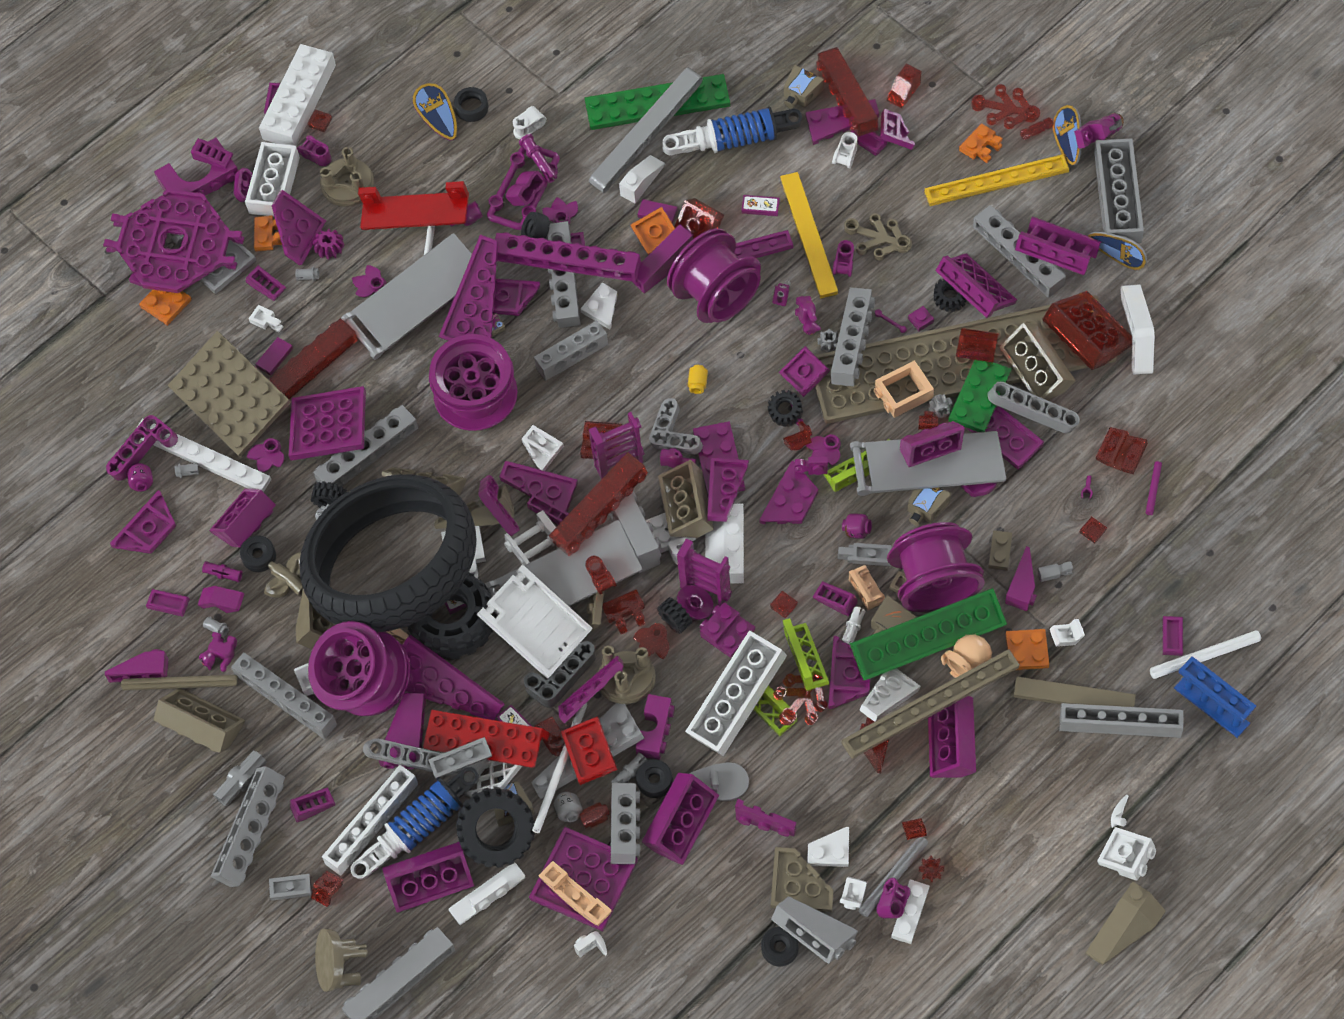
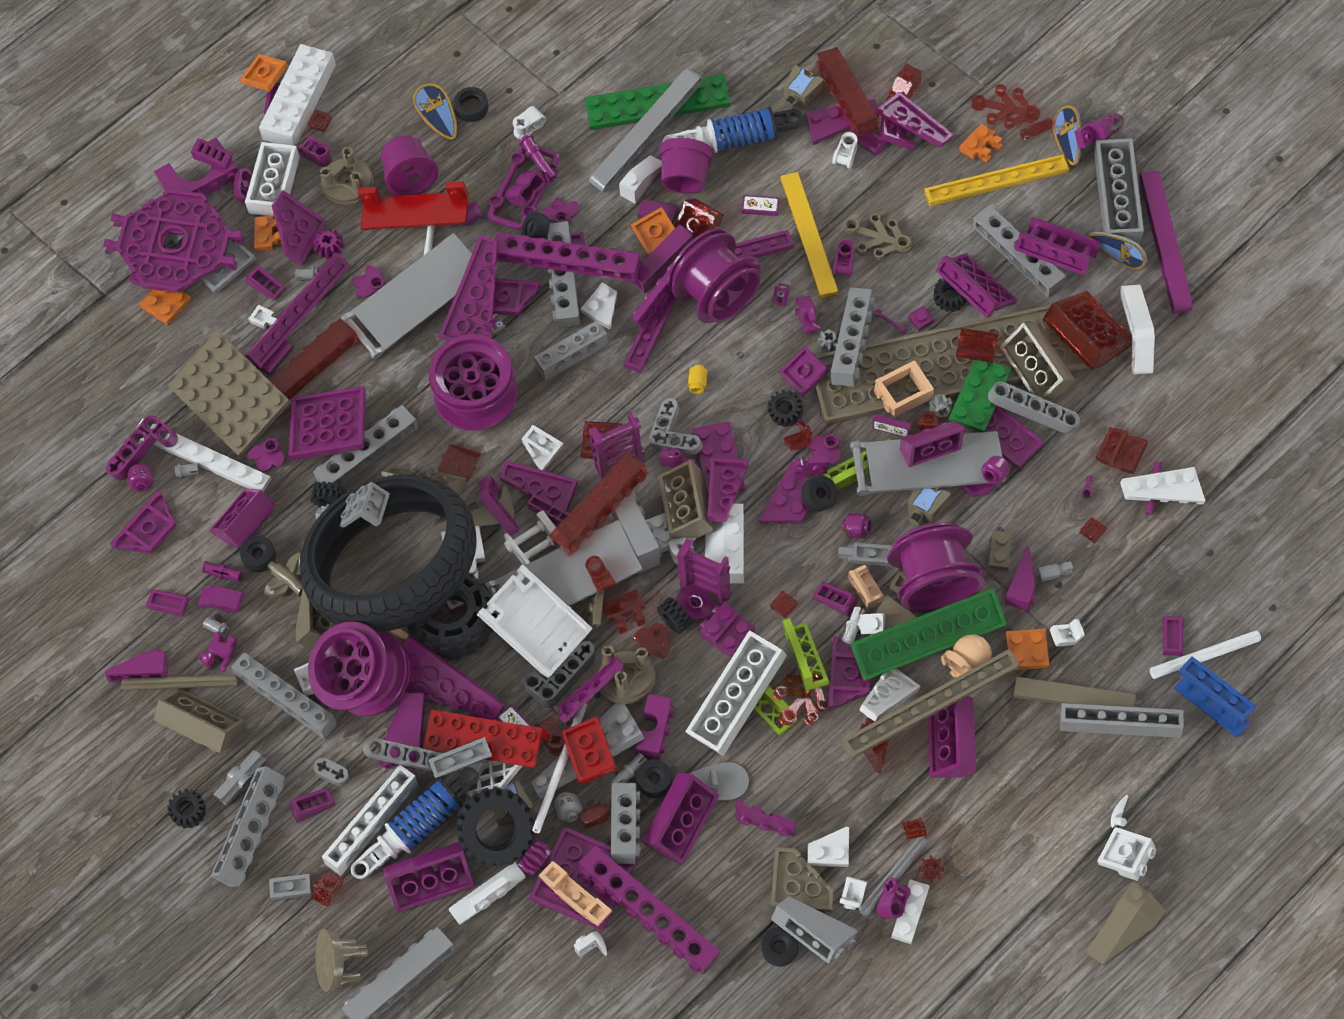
none -> black tyre [167,789,206,828]
none -> orange plate [240,54,288,92]
none -> magenta plate [245,253,350,368]
none -> light grey beam [313,758,350,786]
none -> light grey bracket [340,482,390,528]
none -> magenta piece [381,135,438,196]
none -> clear red piece [437,444,481,481]
none -> magenta gear [518,839,551,875]
none -> magenta brick [578,845,720,974]
none -> magenta plate [624,291,678,373]
none -> magenta wing [632,263,673,328]
none -> magenta piece [659,138,713,194]
none -> black tyre [801,475,838,512]
none -> white bracket [858,613,886,634]
none -> tile [872,414,911,437]
none -> magenta wing [876,91,953,148]
none -> magenta head [981,456,1010,484]
none -> white wing [1120,467,1205,504]
none -> magenta beam [1139,171,1192,313]

